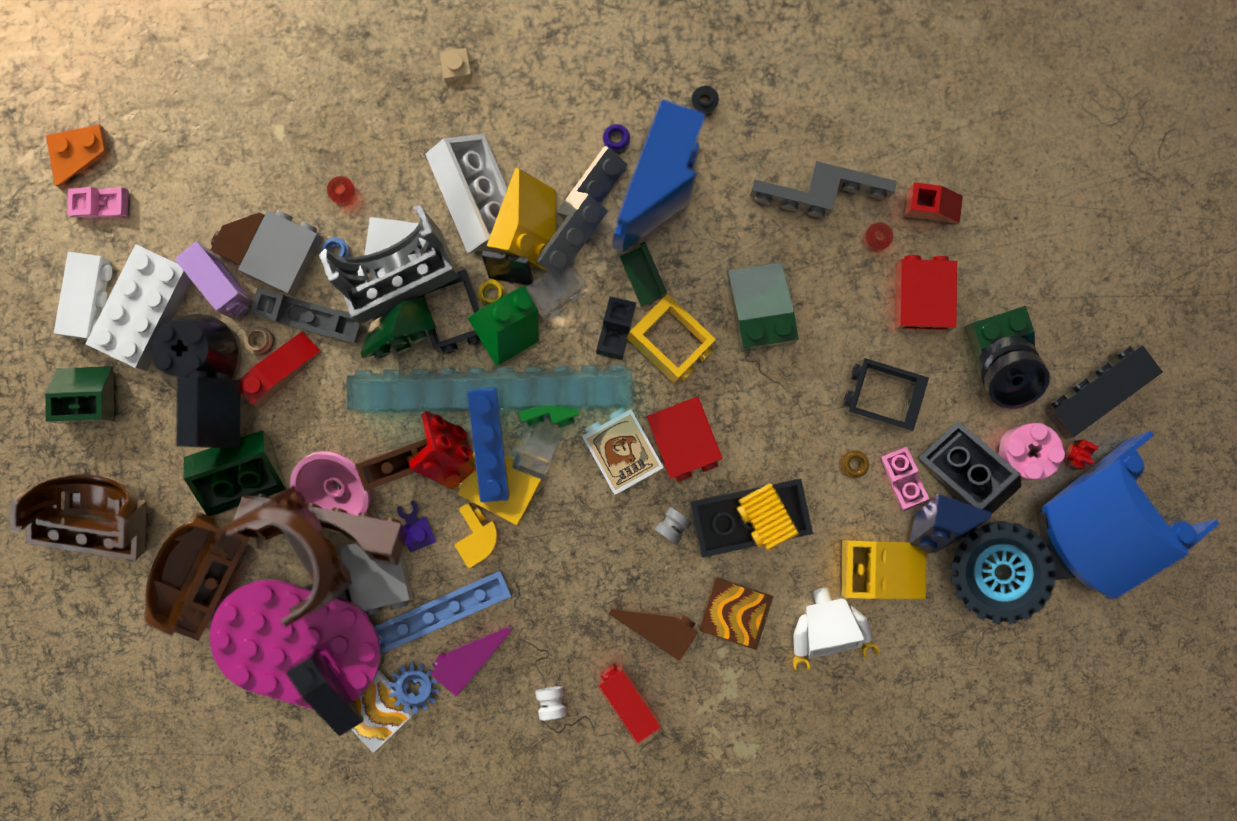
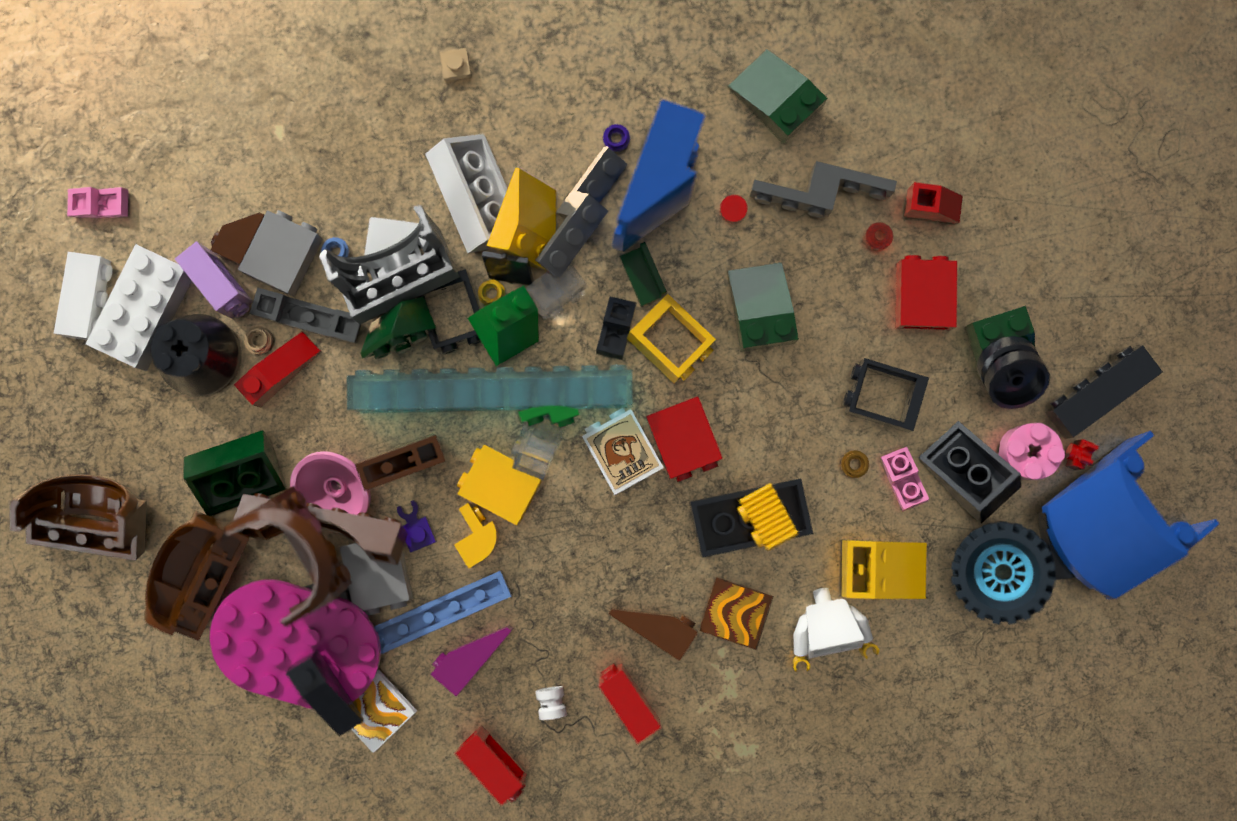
dark green slope [45,366,114,424] -> none
orange wing [46,124,108,188] -> none
black brick [176,371,241,448] -> none
clear red plate [327,176,355,204] -> none
medium blue gear [388,663,439,714] -> none
red bracket [409,411,475,490] -> none
blue plate [467,387,510,502] -> none
light grey wheel [654,507,693,545] -> none
black plate [691,86,719,114] -> none
dark blue slope [910,494,992,553] -> none
none -> red window [455,725,527,806]
none -> red tile [720,195,748,224]
none -> slope [728,49,828,145]

